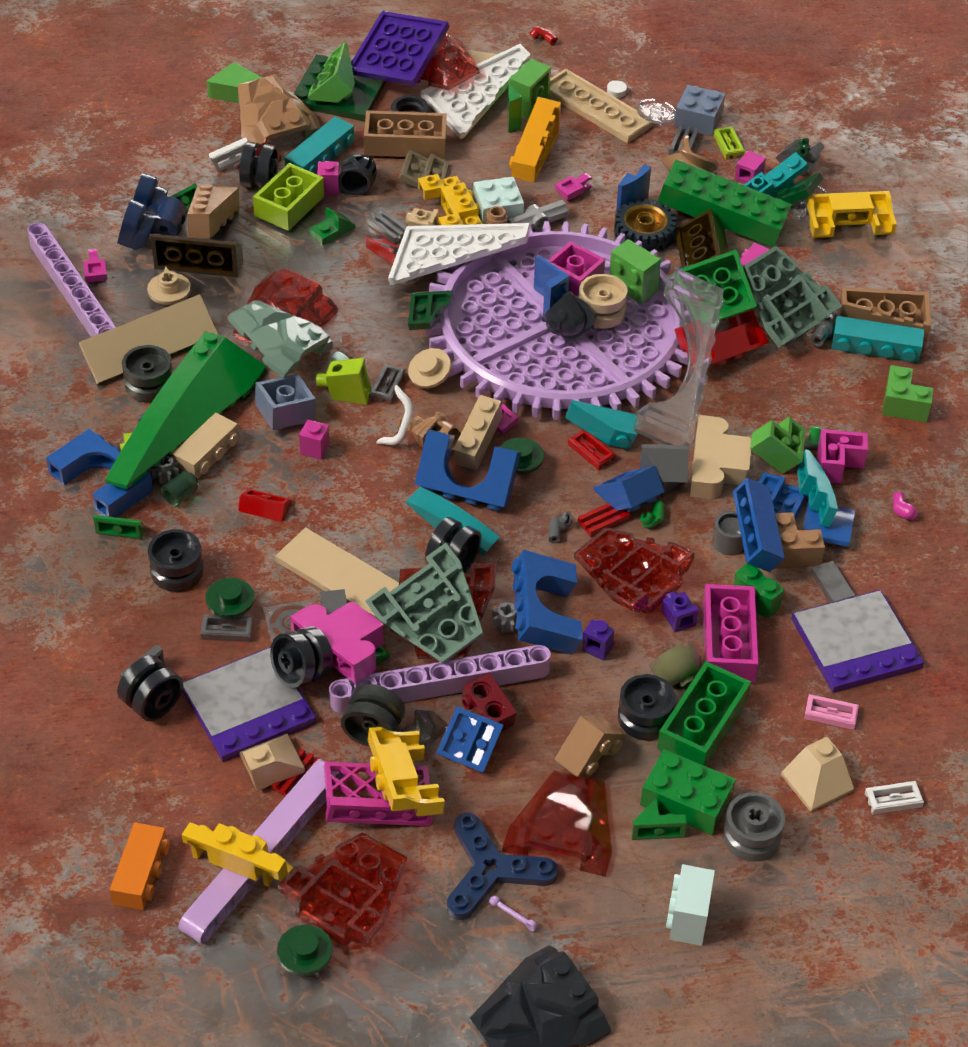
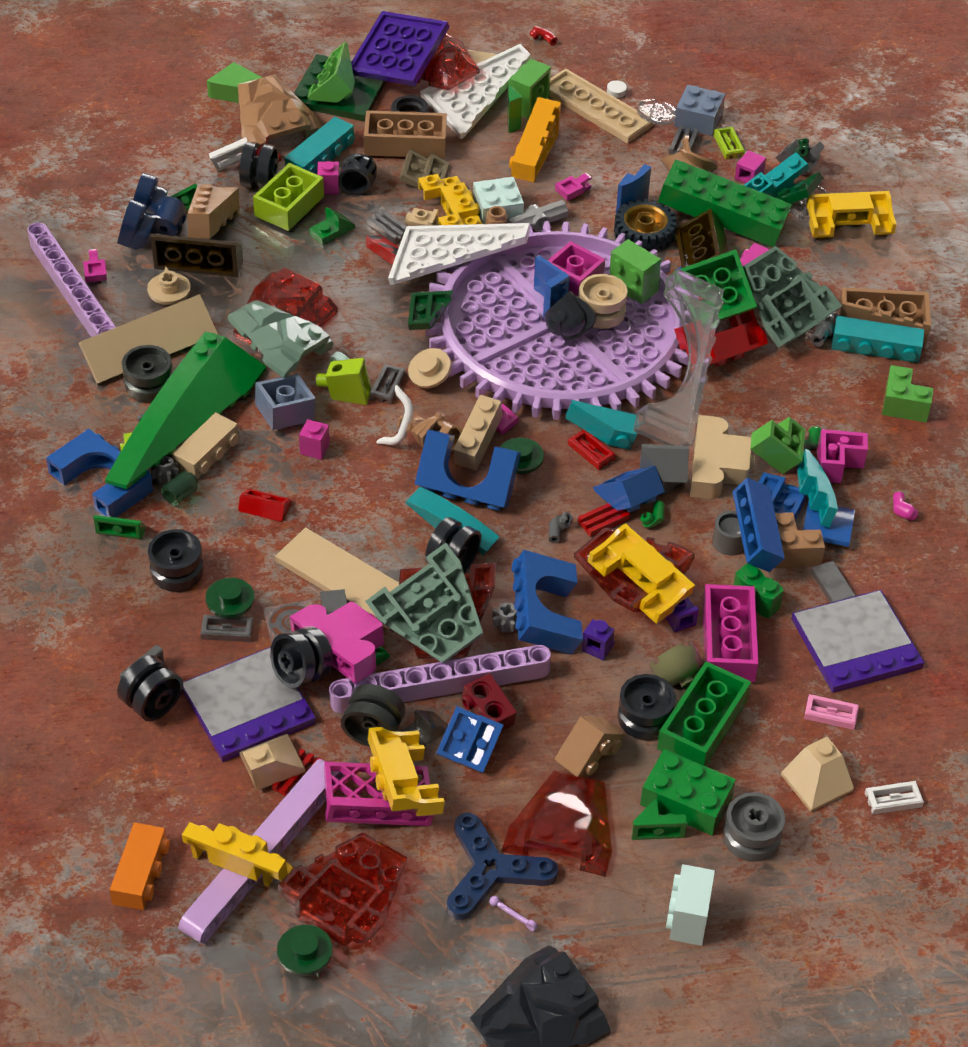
none -> yellow bracket [587,523,695,624]

